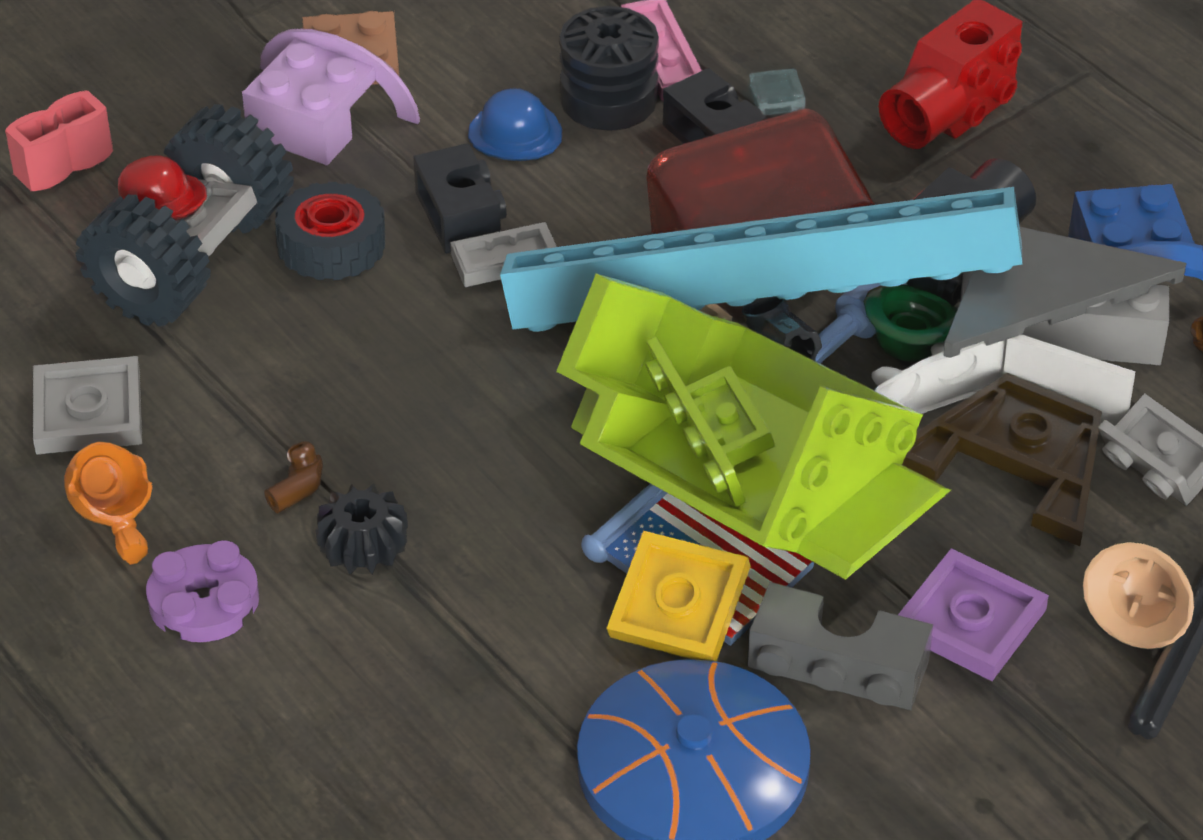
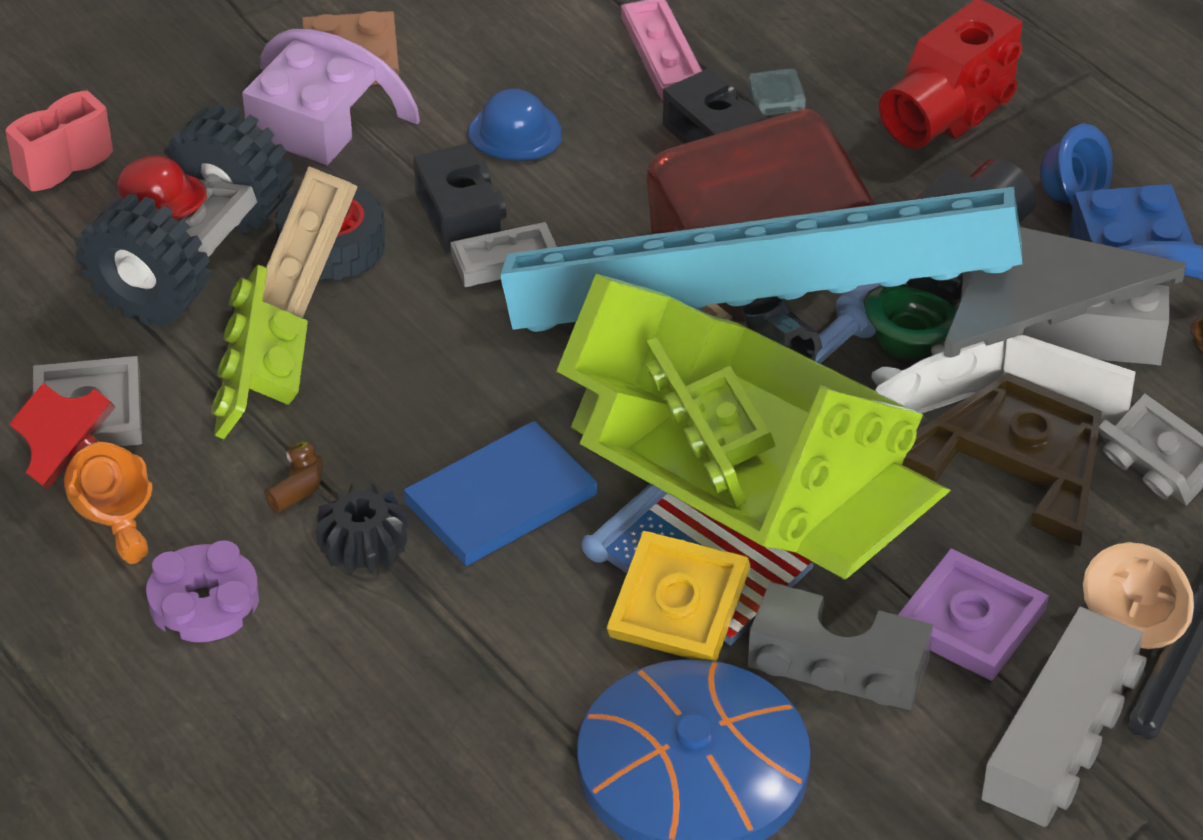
black wheel [559,6,659,131] -> none
none -> red brick [9,383,115,490]
none -> lime bracket [211,265,308,439]
none -> tan tile [263,167,357,318]
none -> blue tile [404,421,597,567]
none -> light grey brick [982,607,1146,828]
none -> blue hat [1040,123,1113,207]

